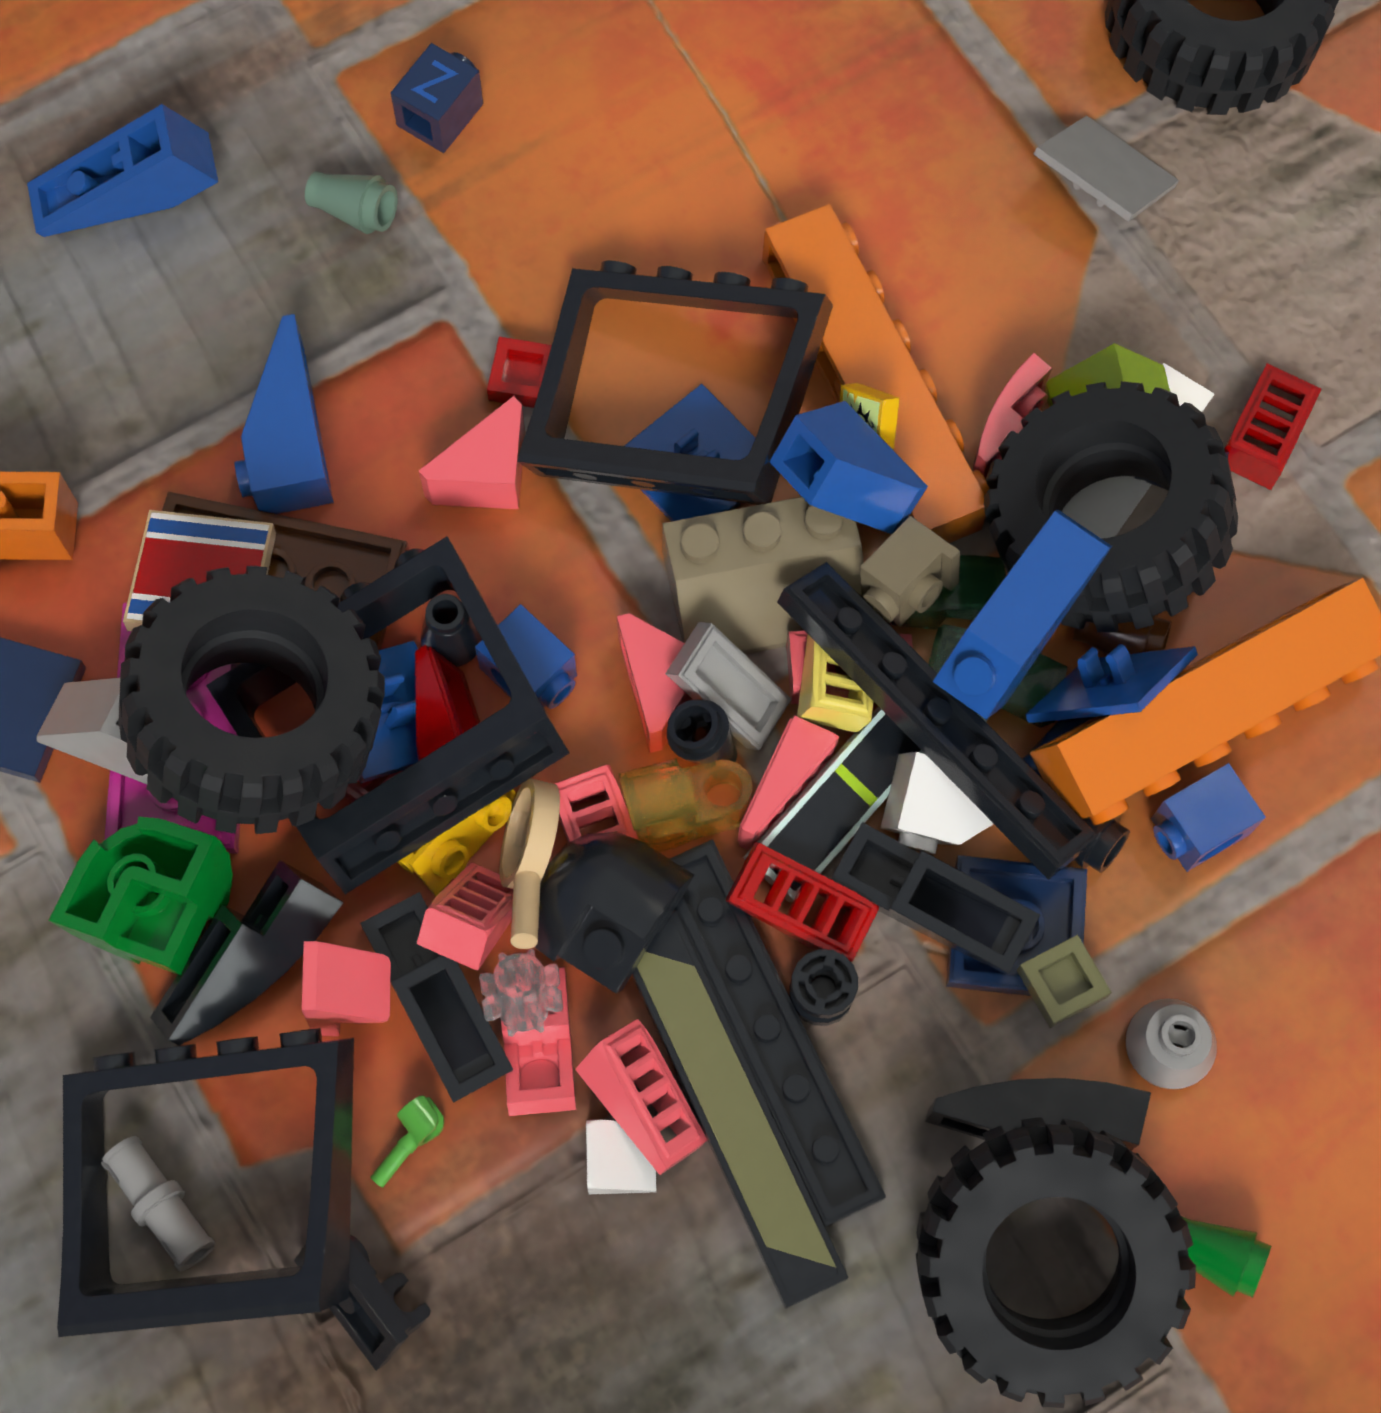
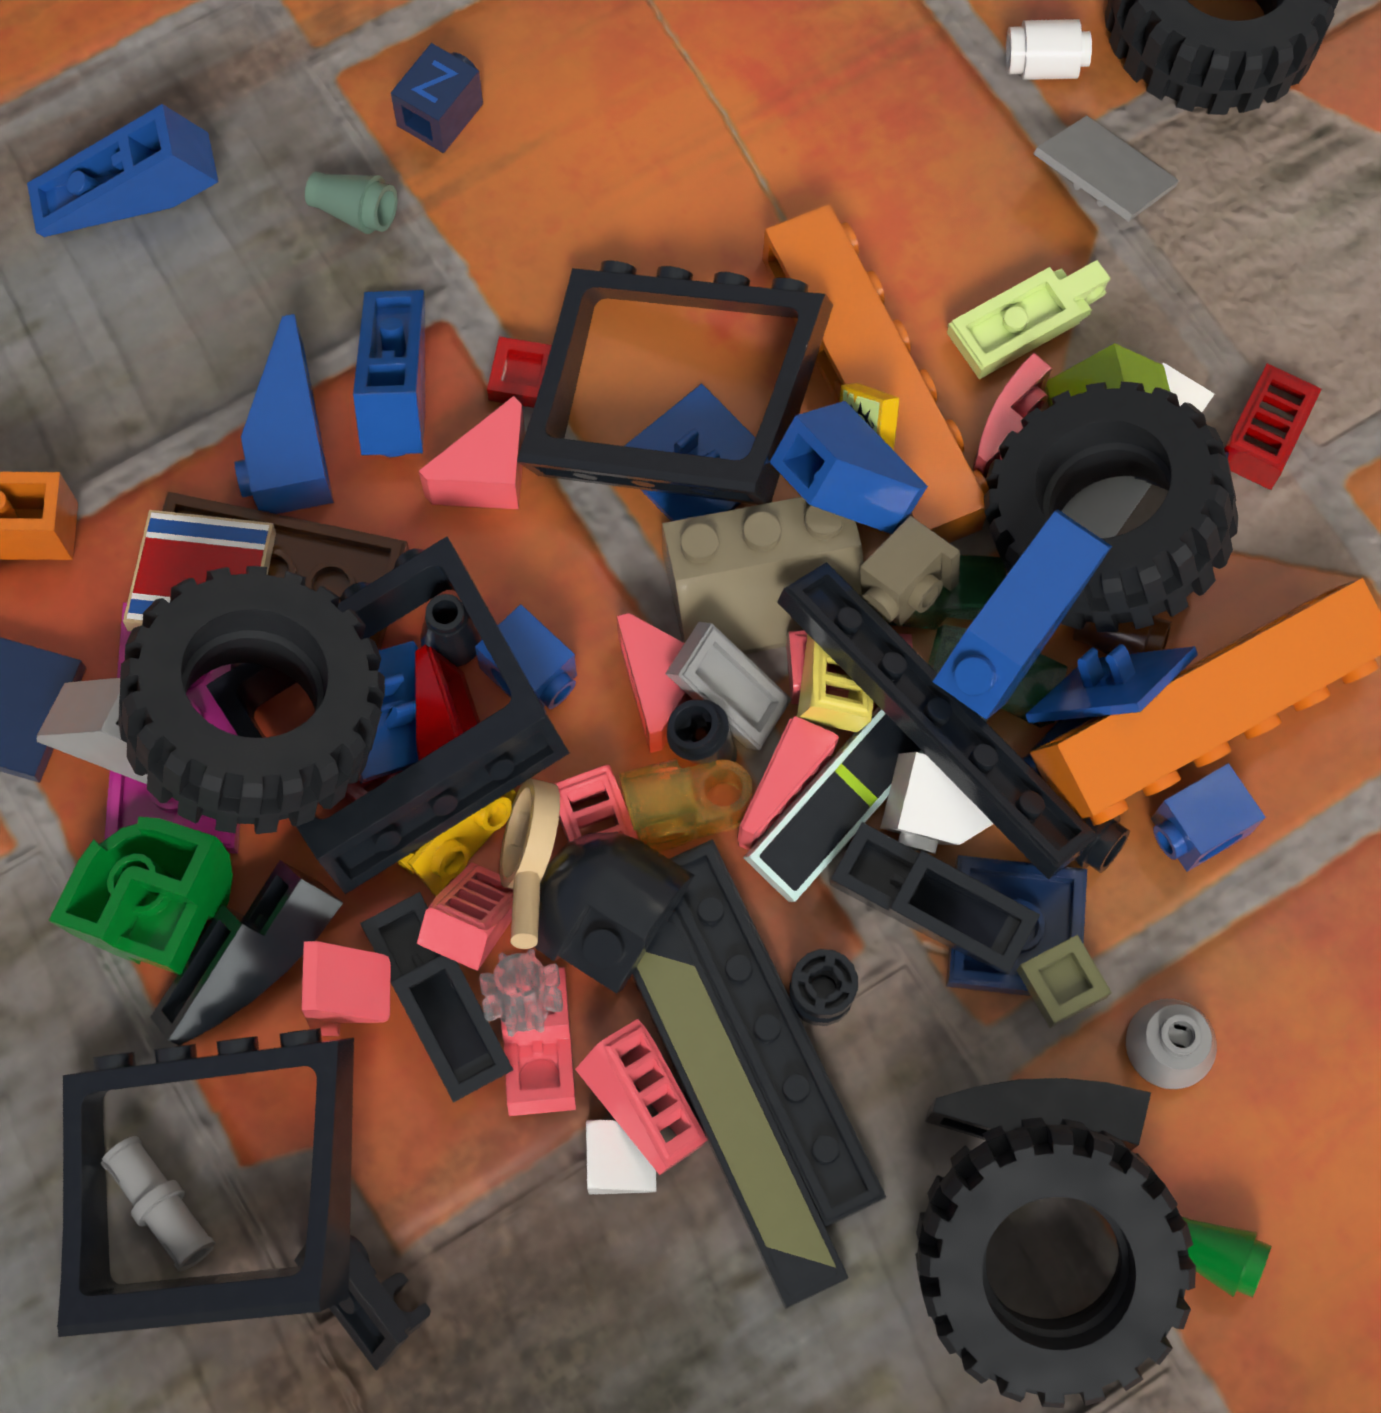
bright green hand [370,1096,444,1188] -> none
red slope [725,842,879,962] -> none
none -> blue slope [353,290,425,457]
none -> yellowish green hinge [947,260,1110,379]
none -> white brick [1006,19,1092,80]

